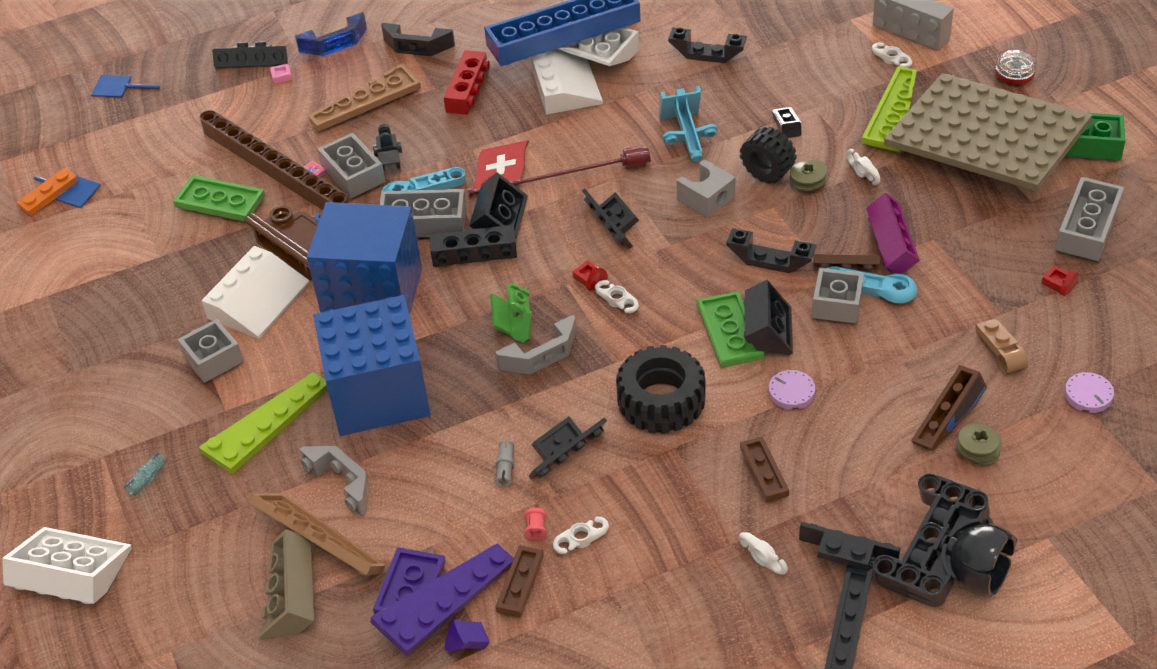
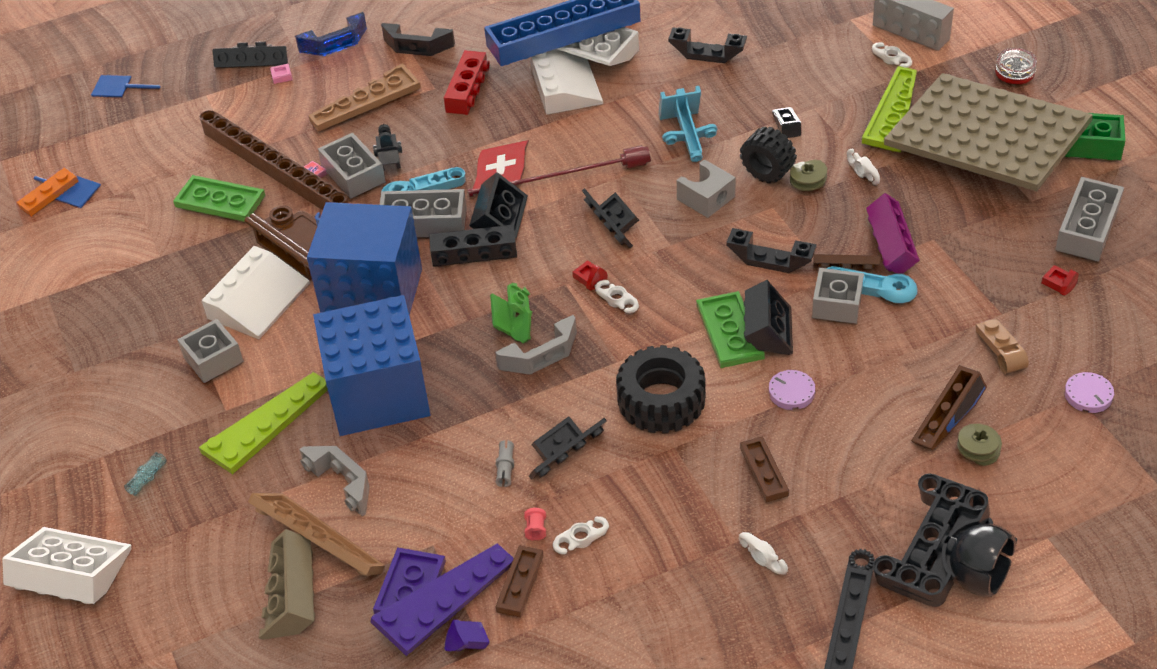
black bracket [799,522,901,571] -> none

